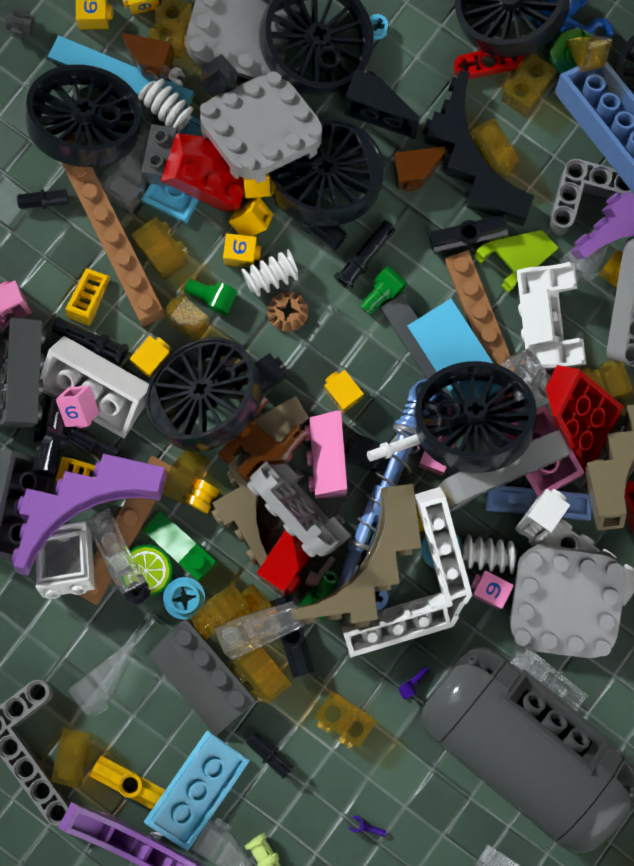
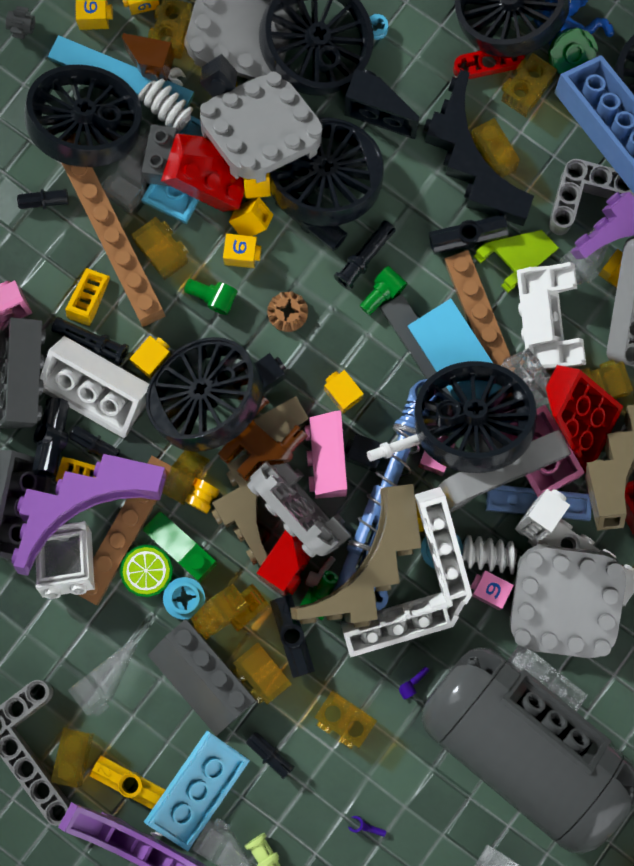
bright pink brick [56,386,99,428] -> none
clear slope [86,508,146,594] -> none
black plate [124,579,151,605] -> none
clear yellow slope [166,293,210,341] -> none
clear slope [214,601,304,660] -> none
white piece [241,249,298,297] -> none
reddish brown slope [394,146,446,192] -> none
clear yellow slope [567,35,612,72] -> none

